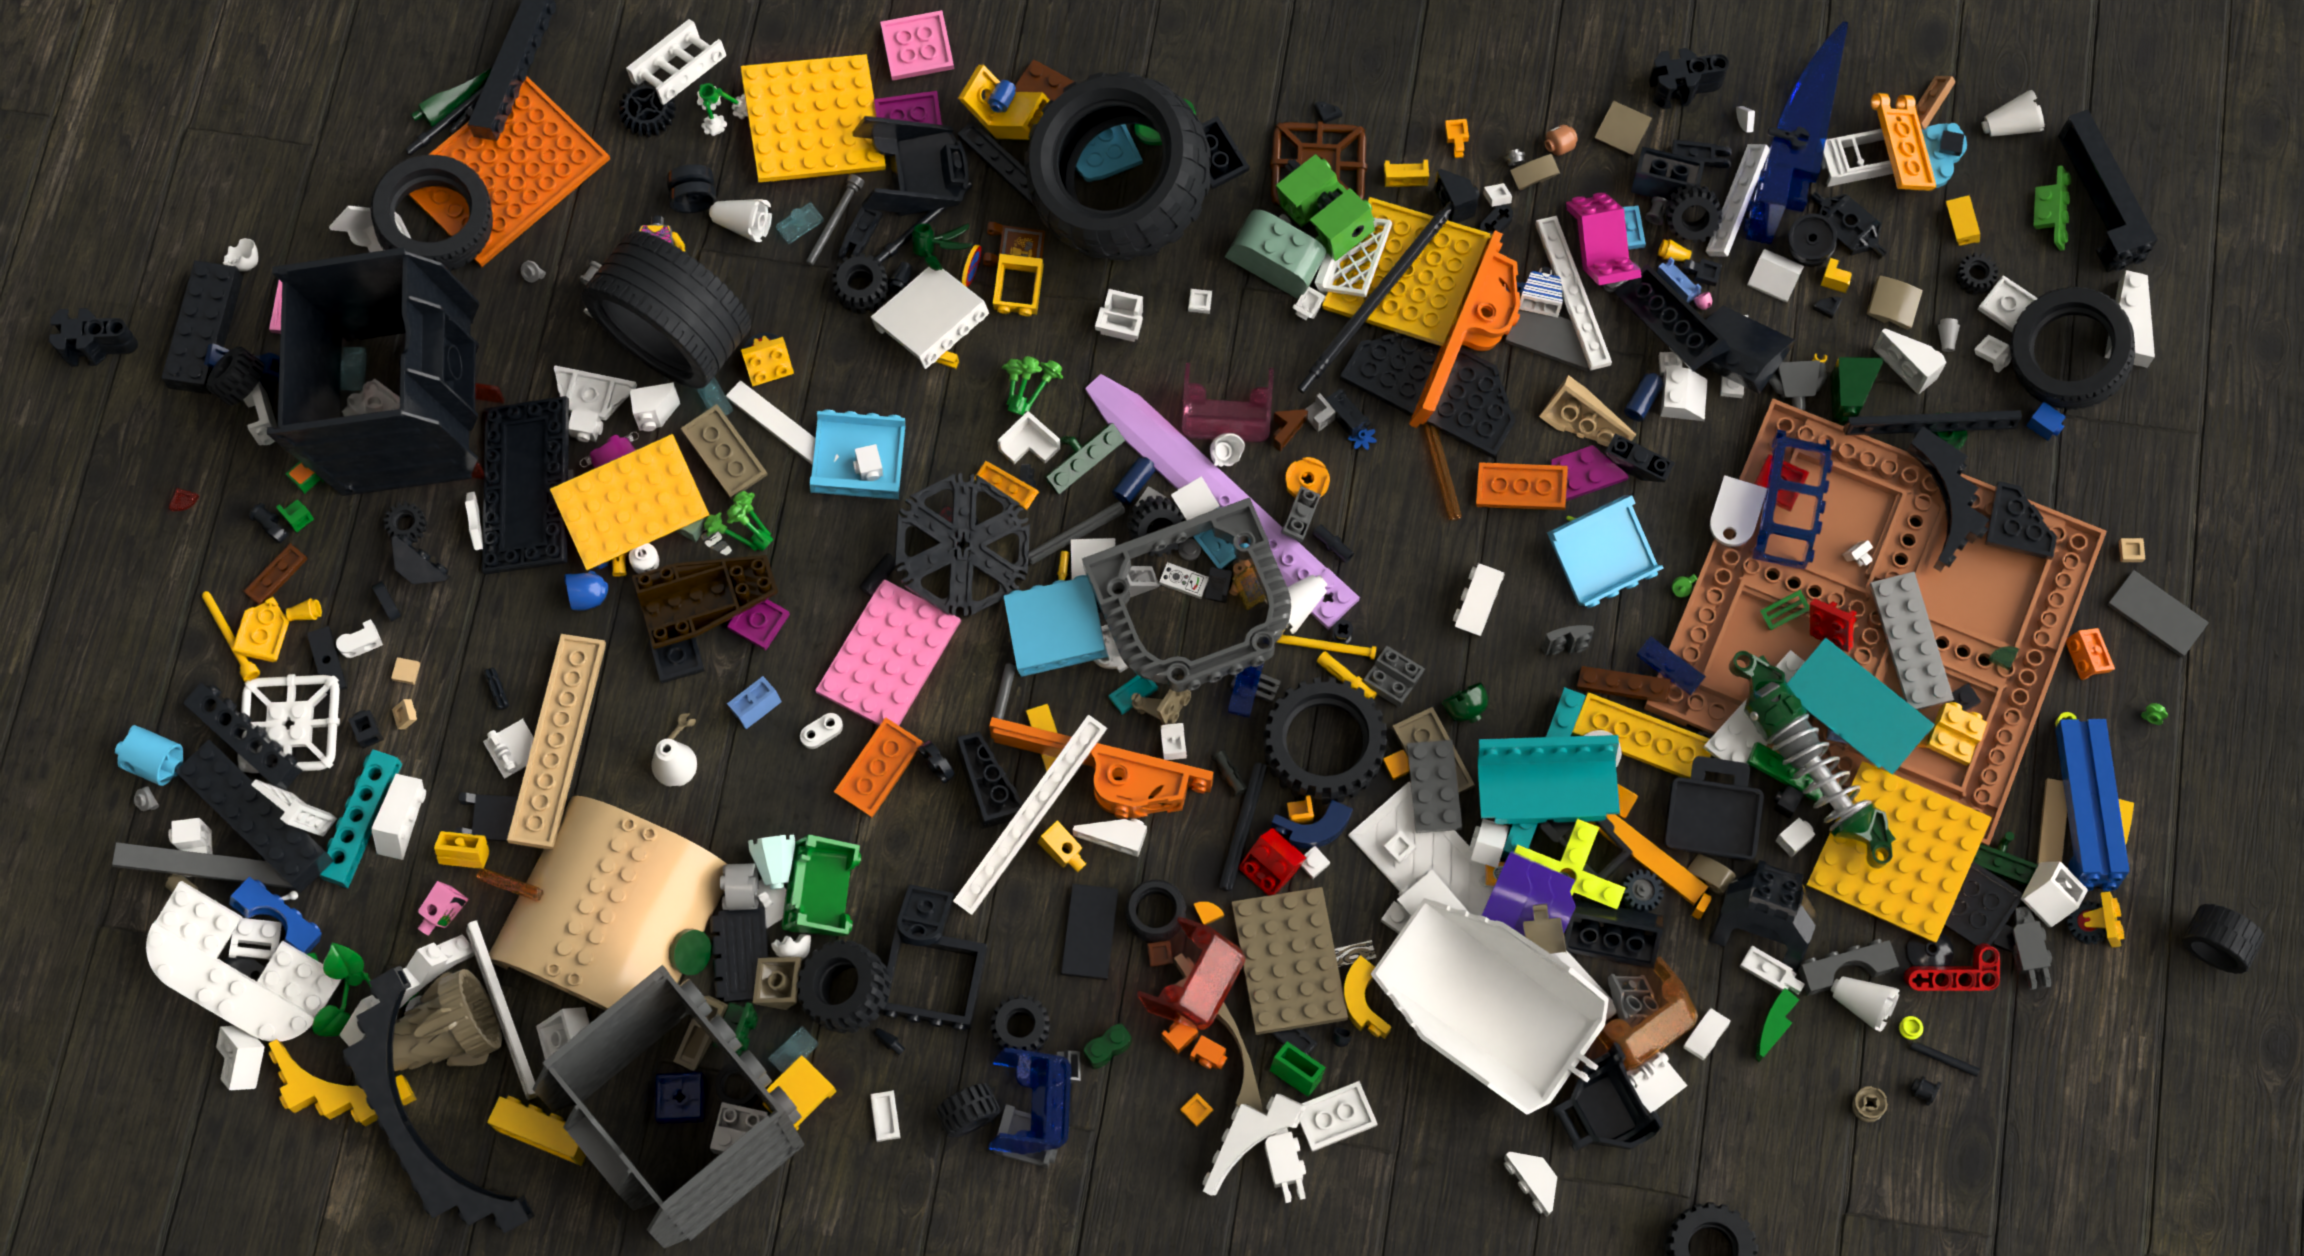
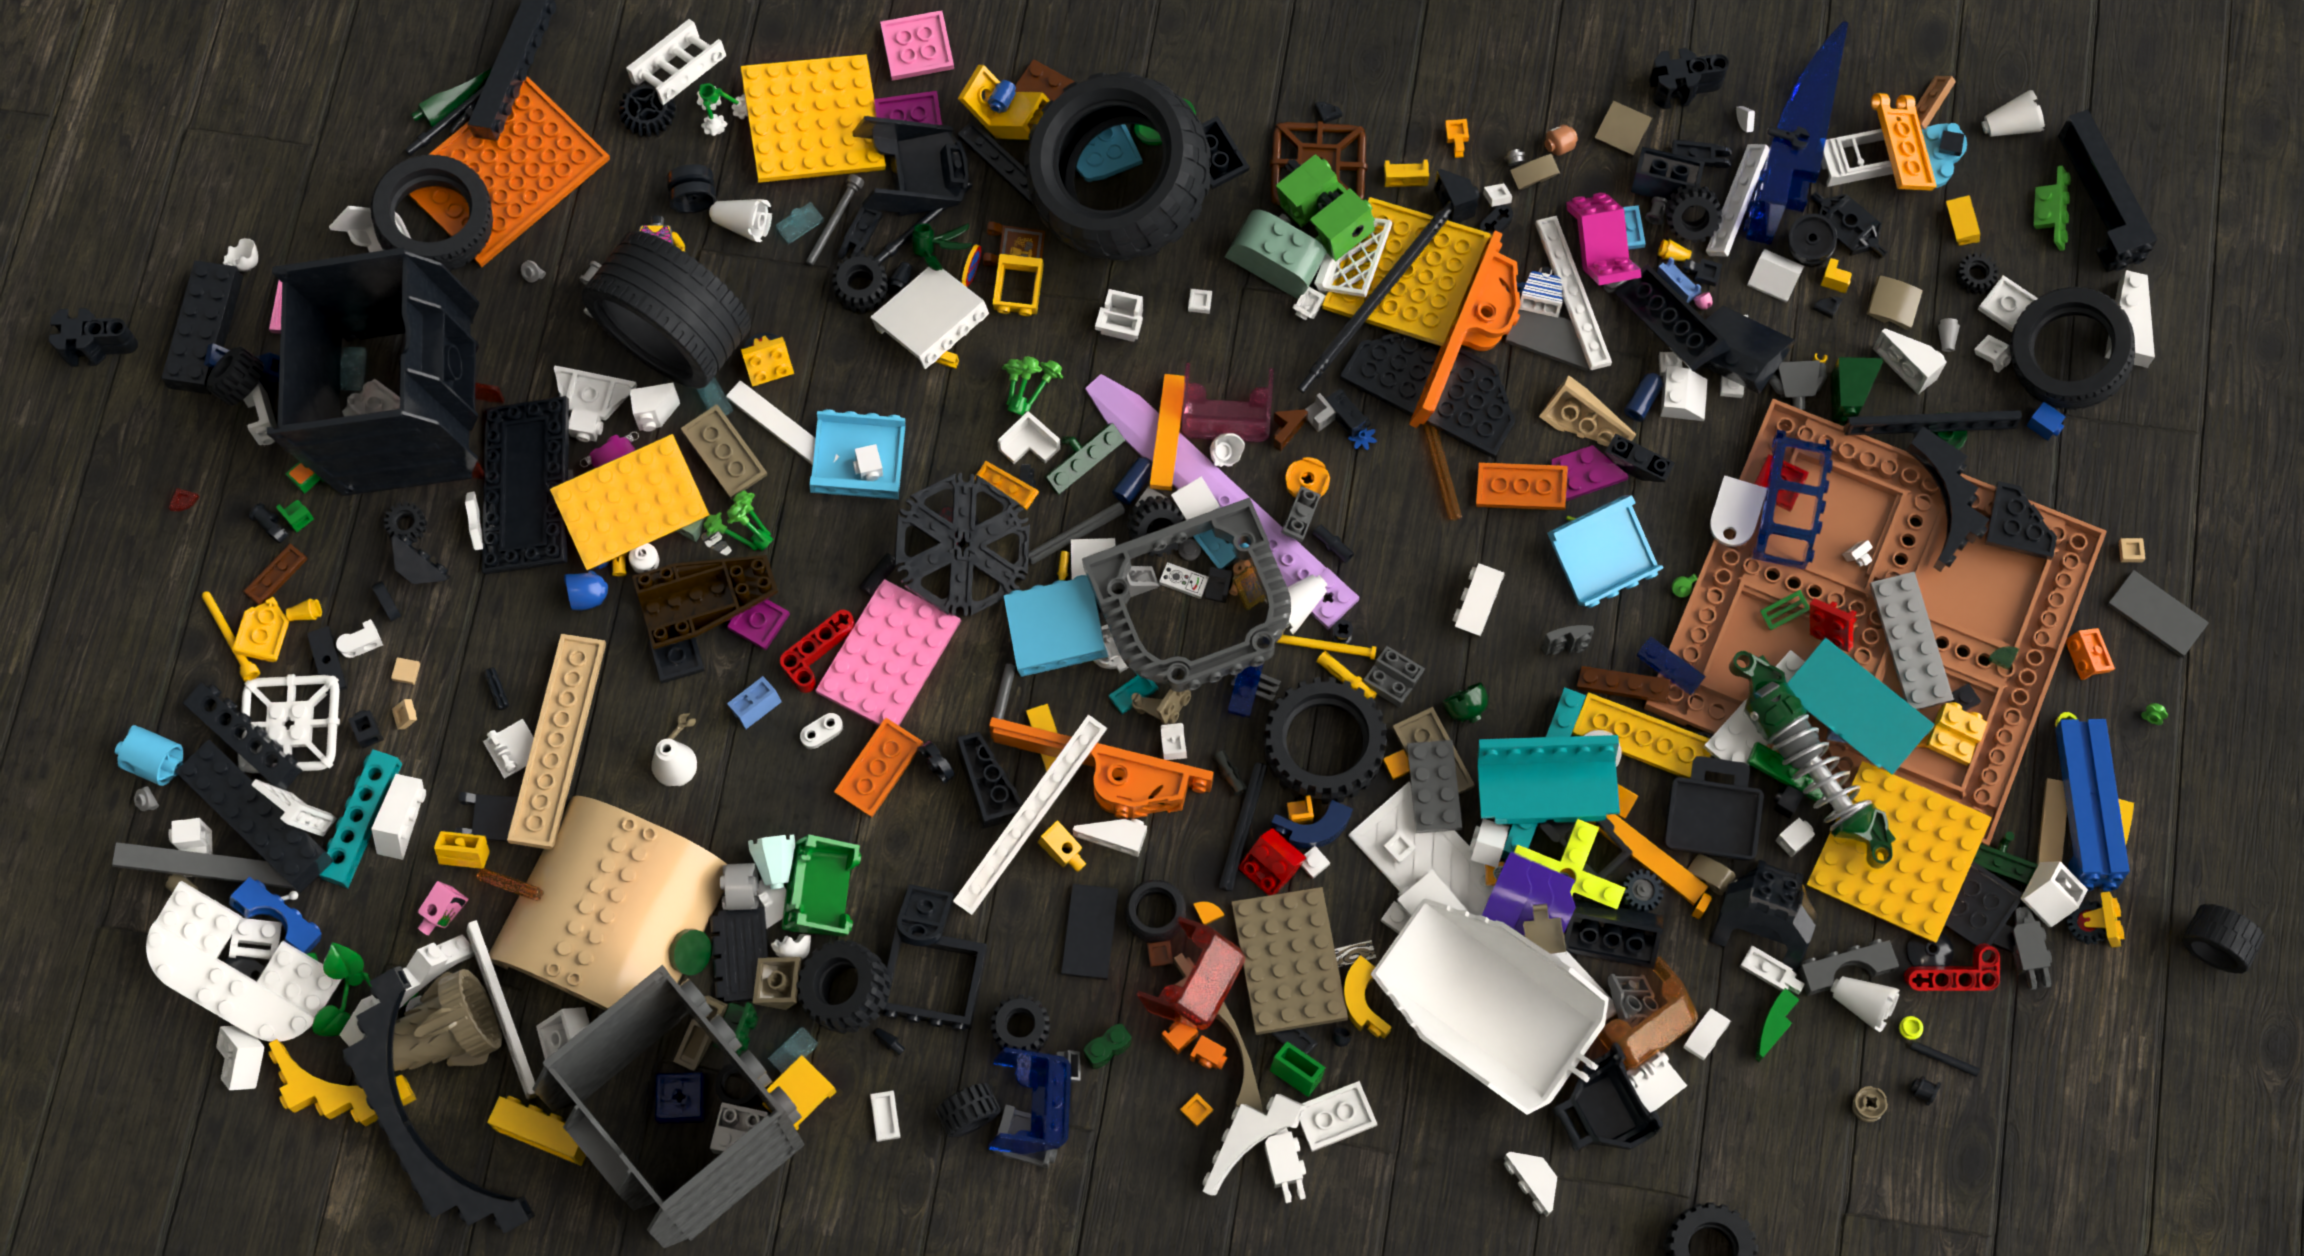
none -> red beam [780,610,855,693]
none -> light orange tile [1150,374,1186,491]

